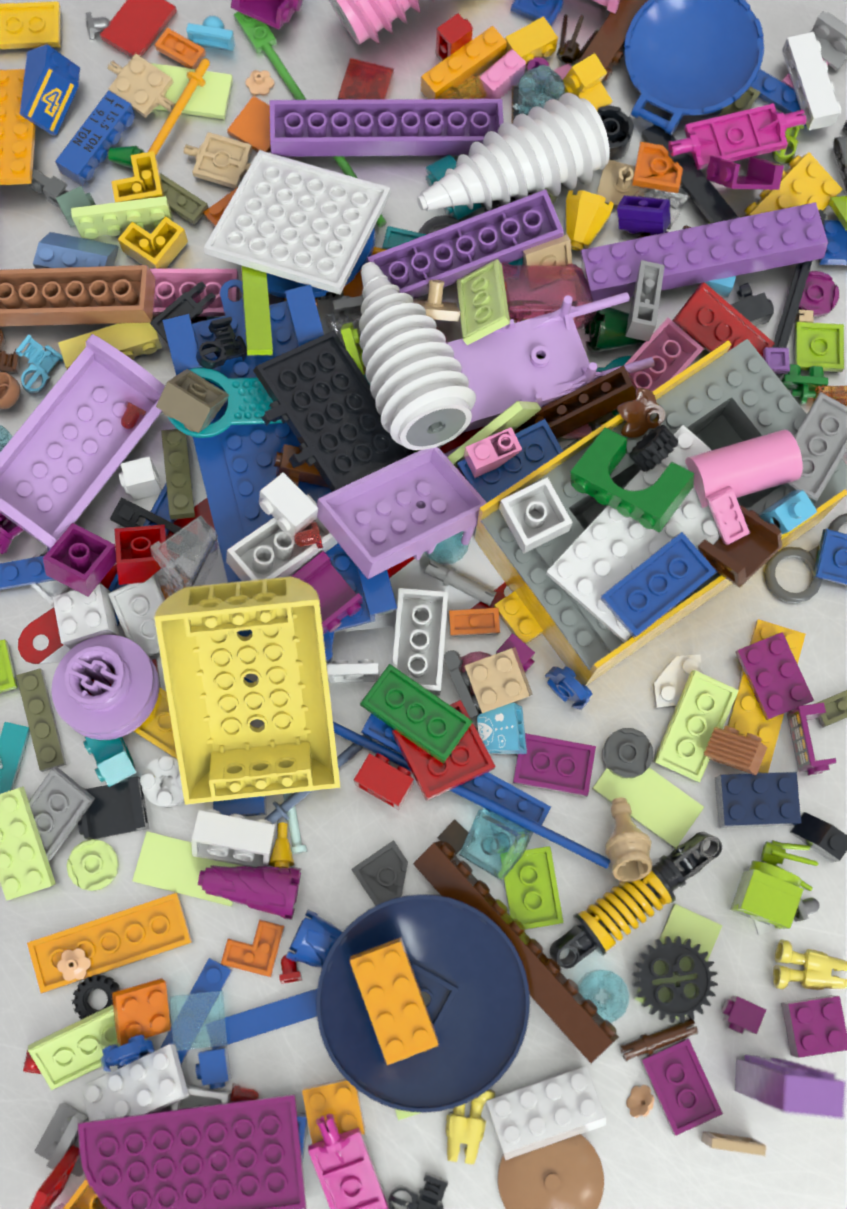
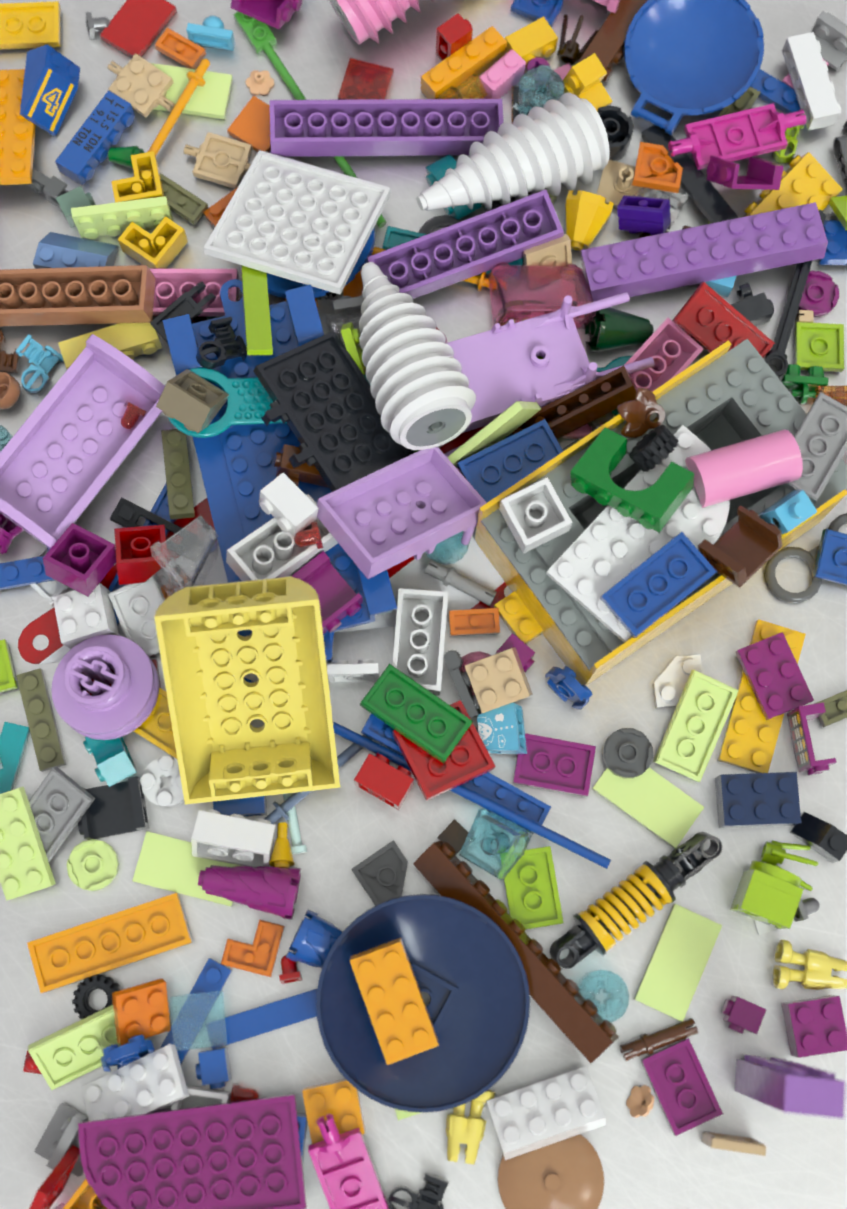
light nougat plant [57,948,91,981] -> none
white brick [118,456,162,501] -> none
tan tile [413,280,460,322] -> none
yellowish green tile [457,259,510,345] -> none
bright pink slope [464,427,522,478] -> none
tan piece [605,797,652,882] -> none
light grey slope [625,260,665,341] -> none
black gear [632,936,718,1023] -> none
nougat brick [704,726,768,776] -> none
bright pink plate [706,486,750,545] -> none
medium lavender tile [763,348,790,374] -> none

